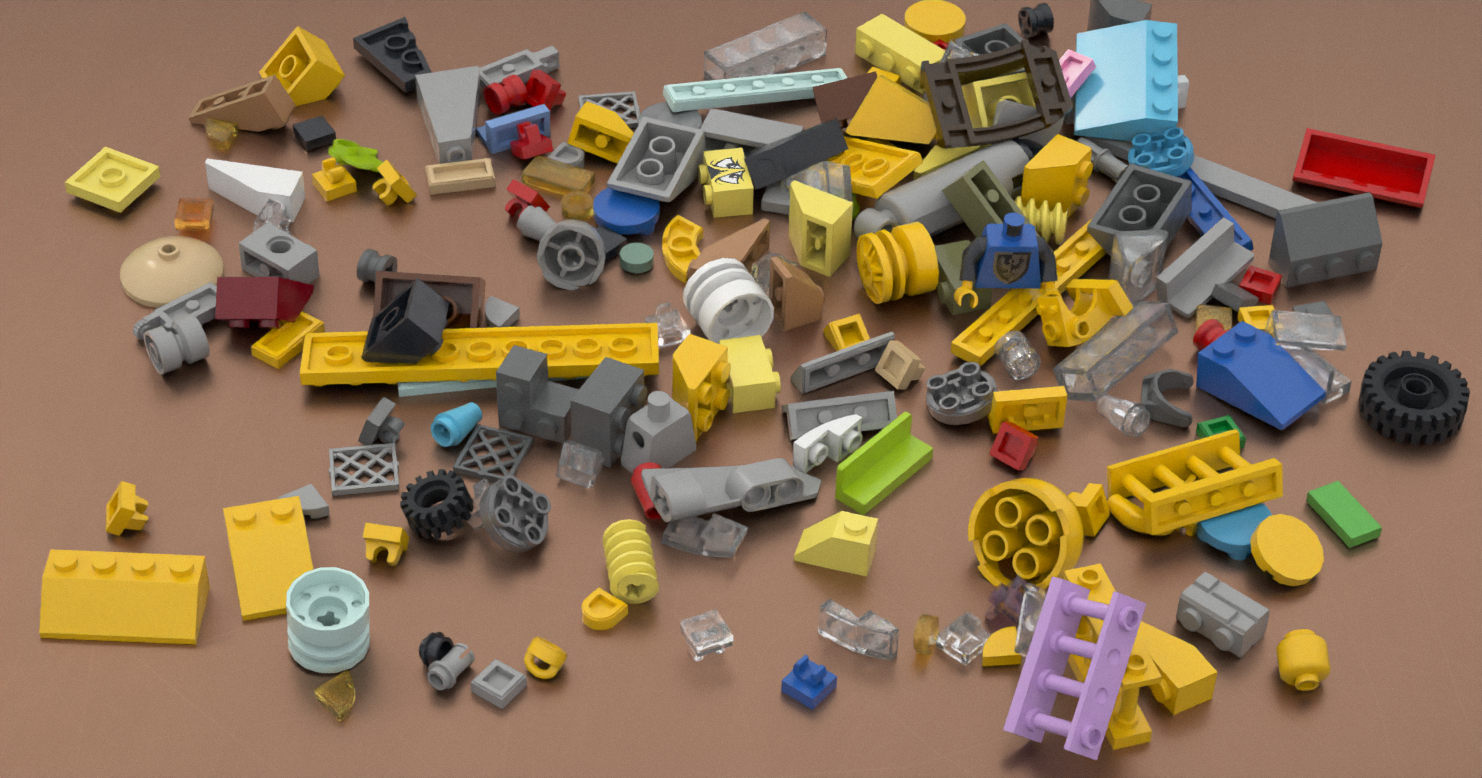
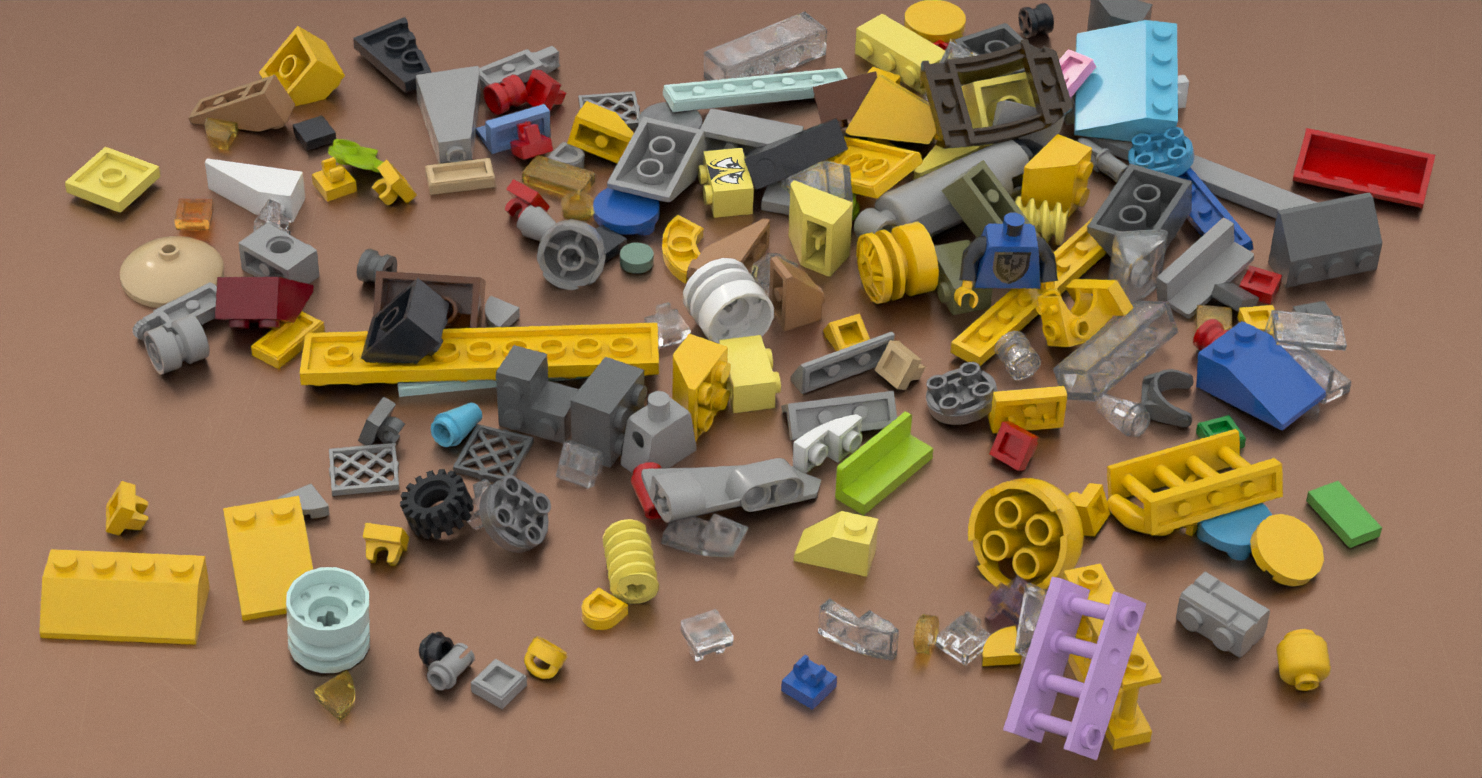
yellow slope [1138,621,1217,715] -> none
black wheel [1359,351,1470,445] -> none

